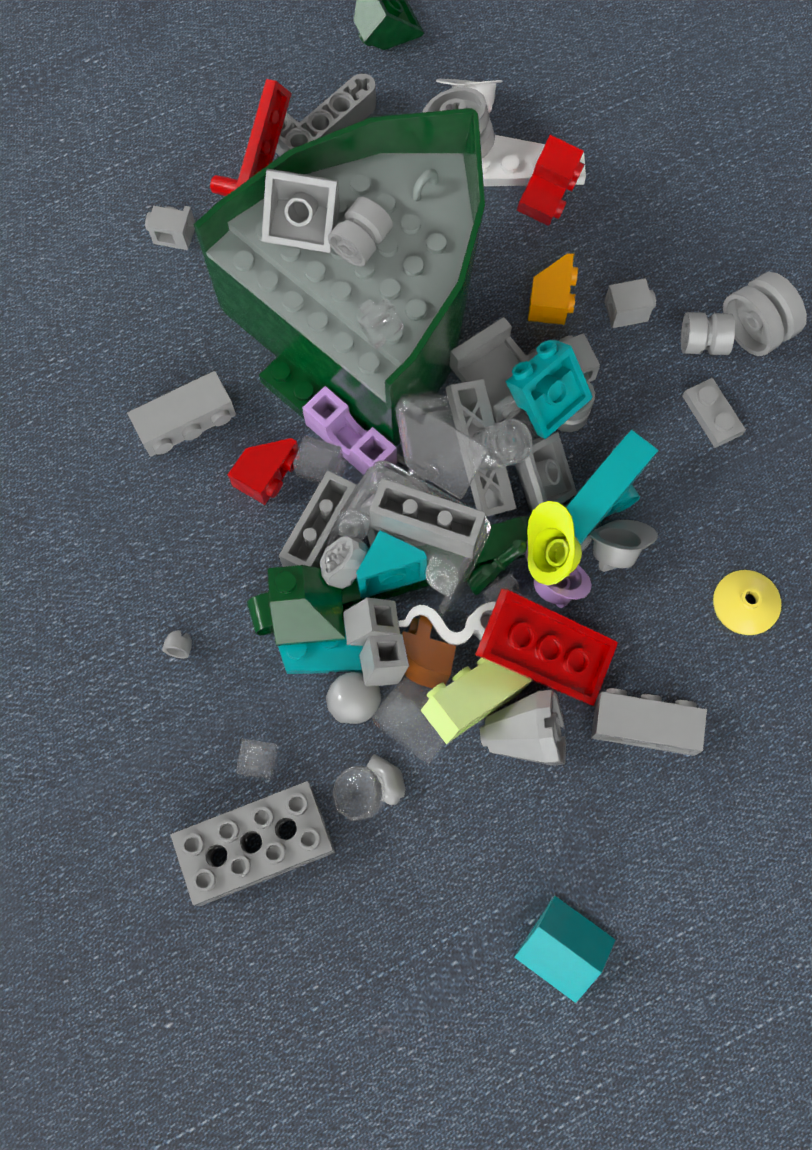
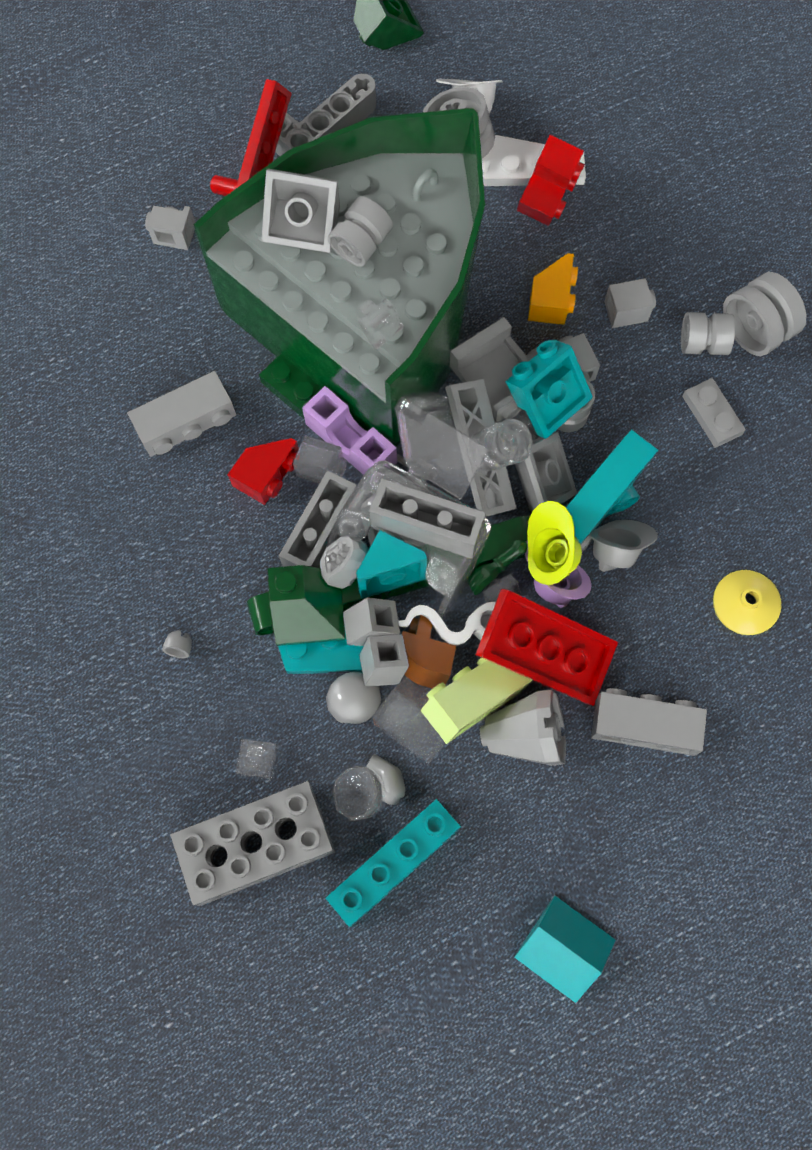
none -> teal brick [325,799,461,927]

